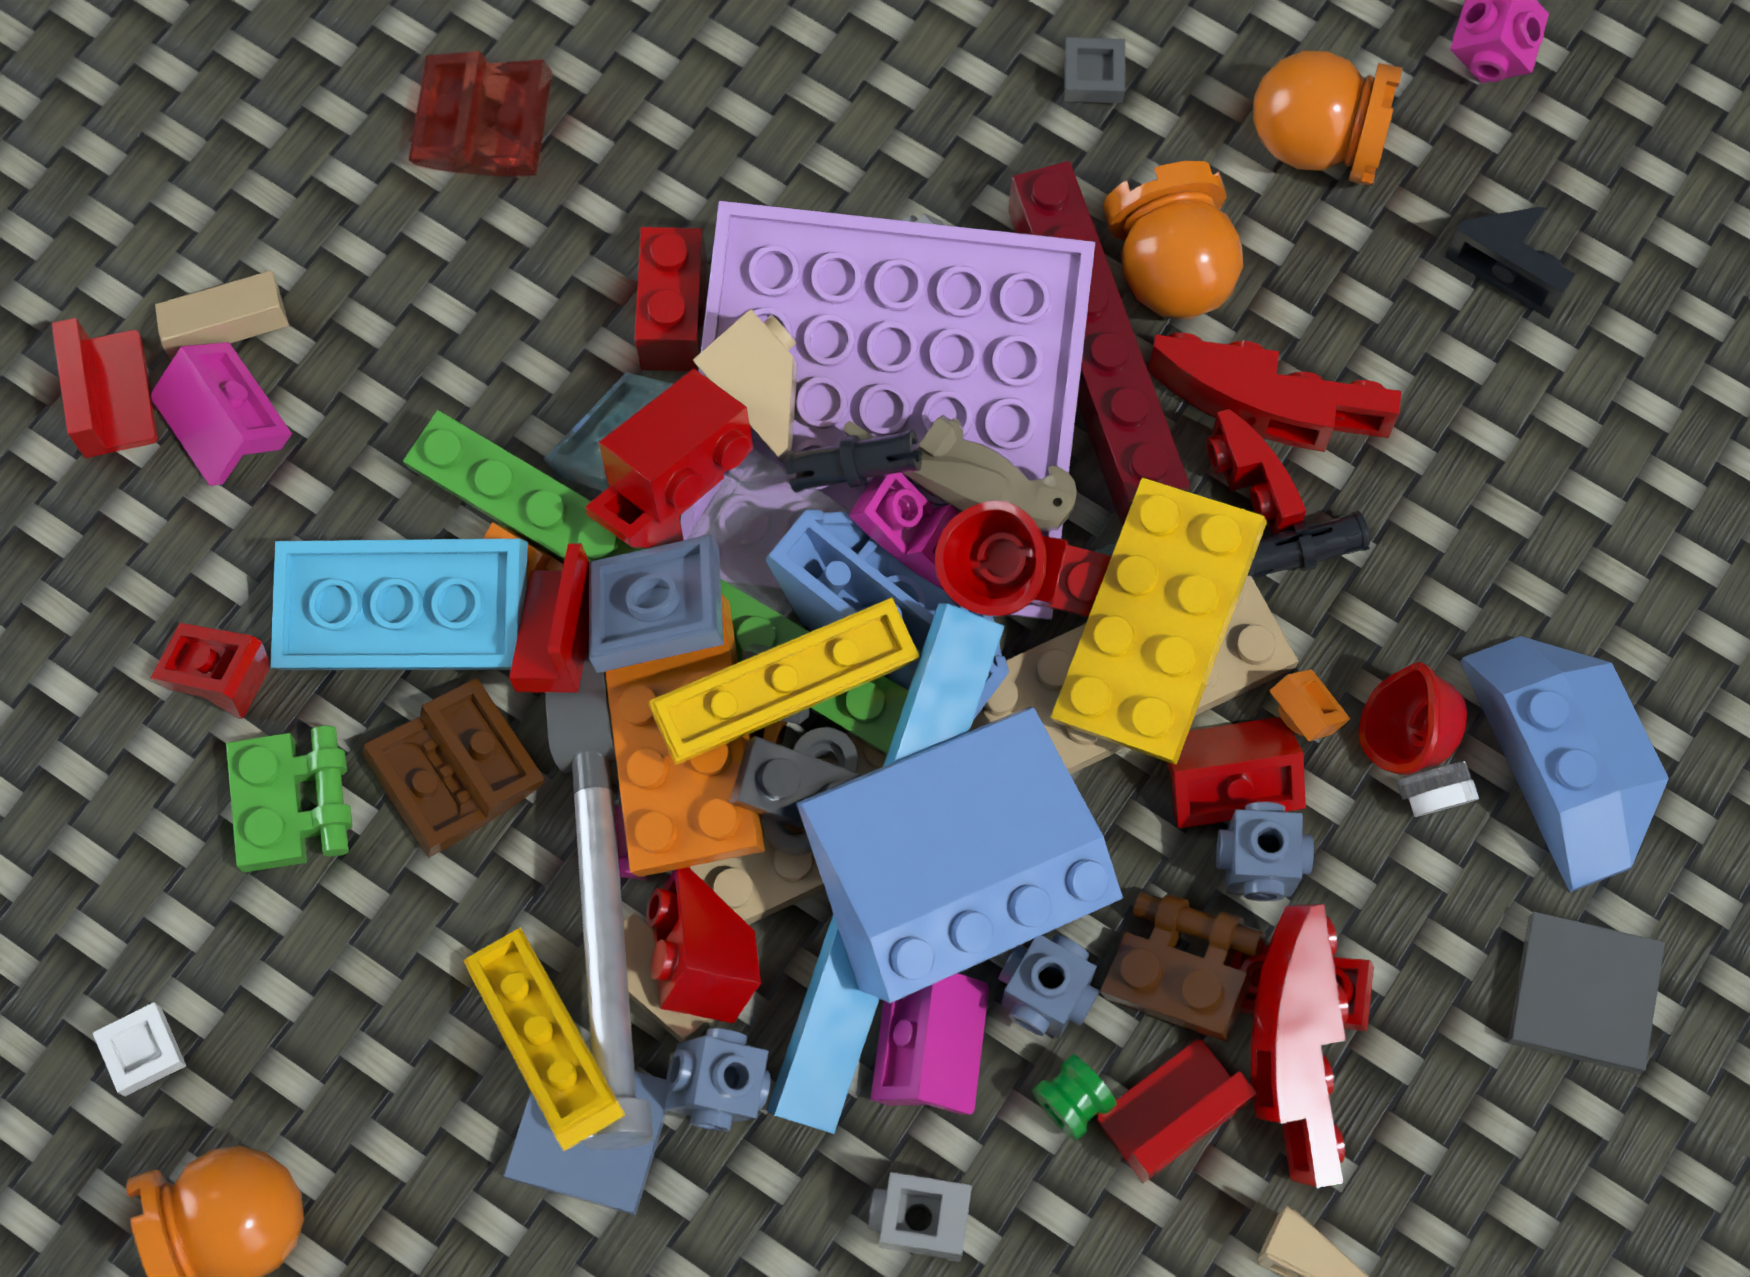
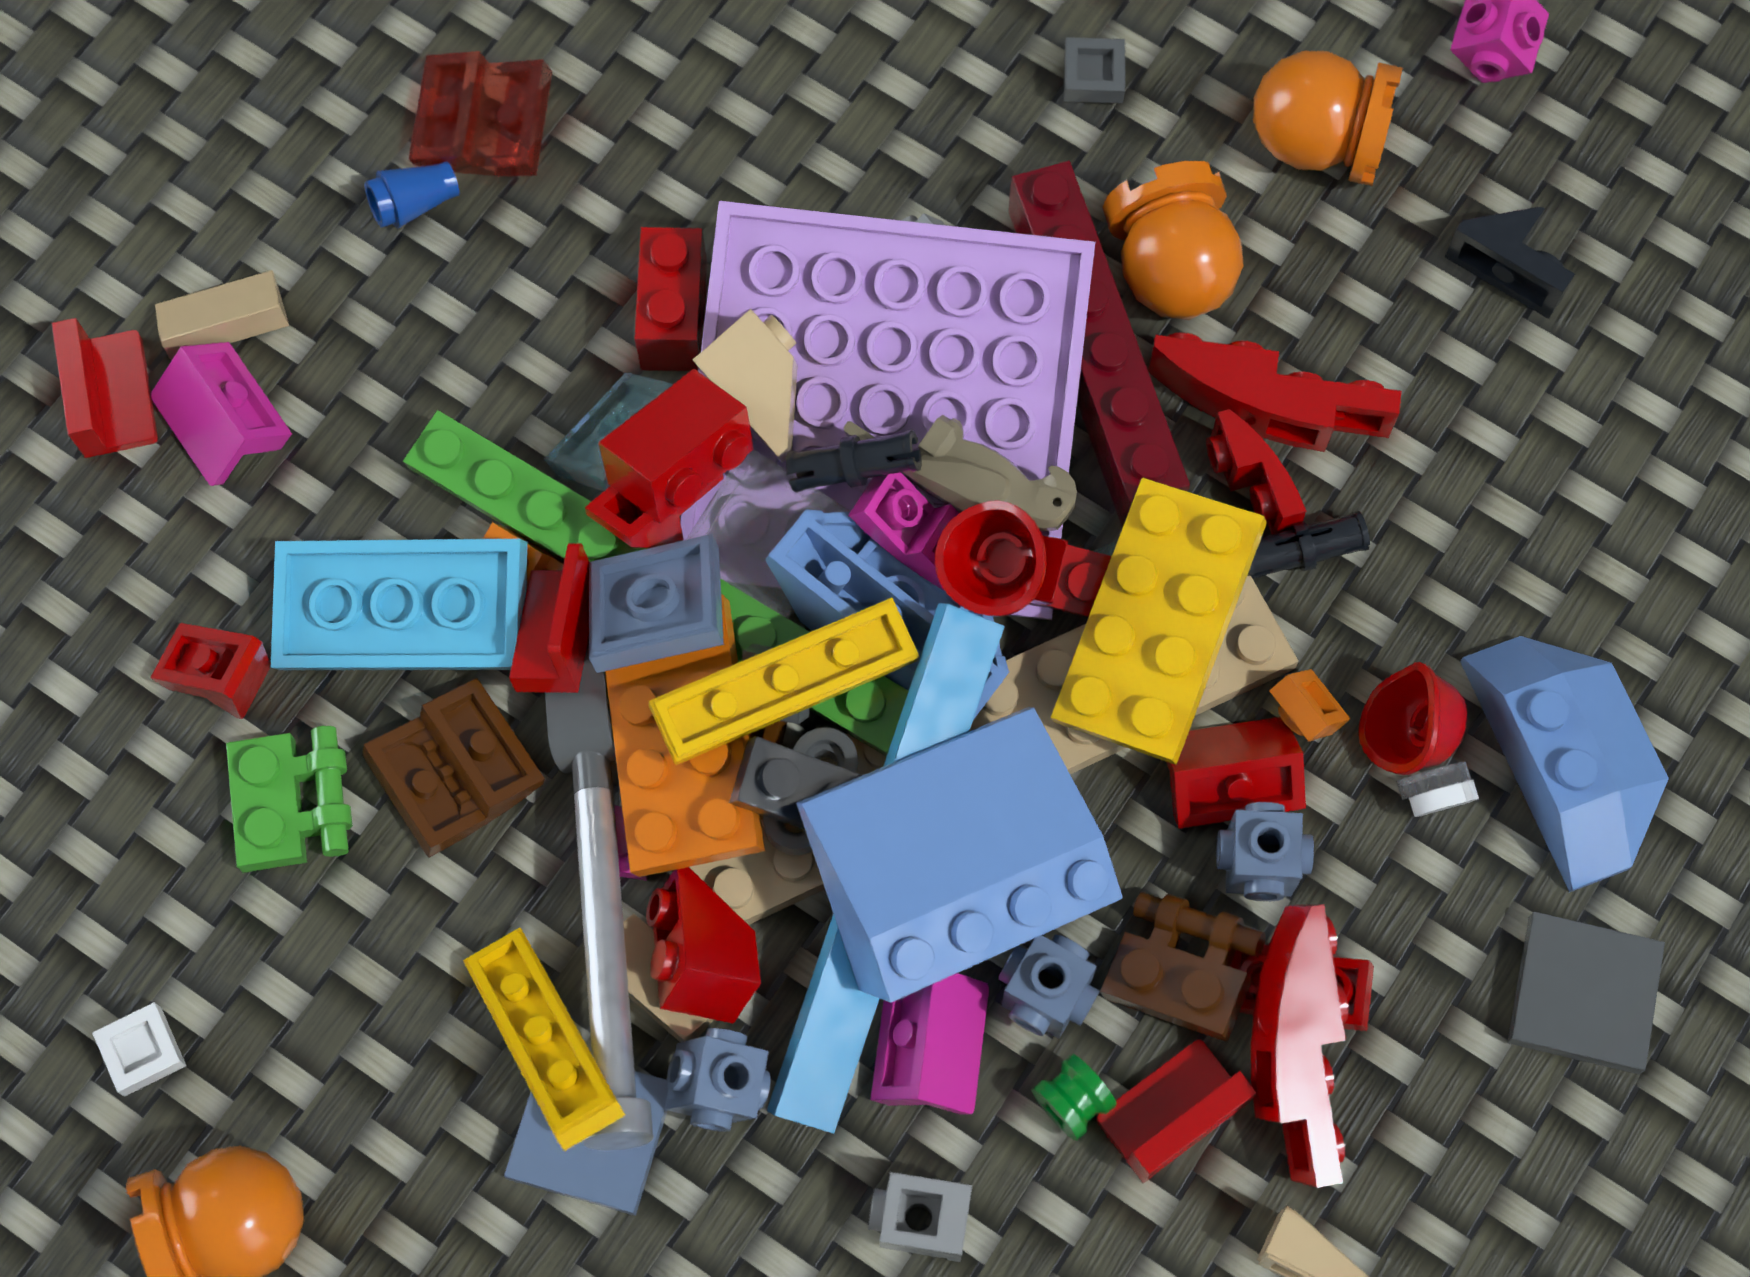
none -> blue cone [364,161,459,229]

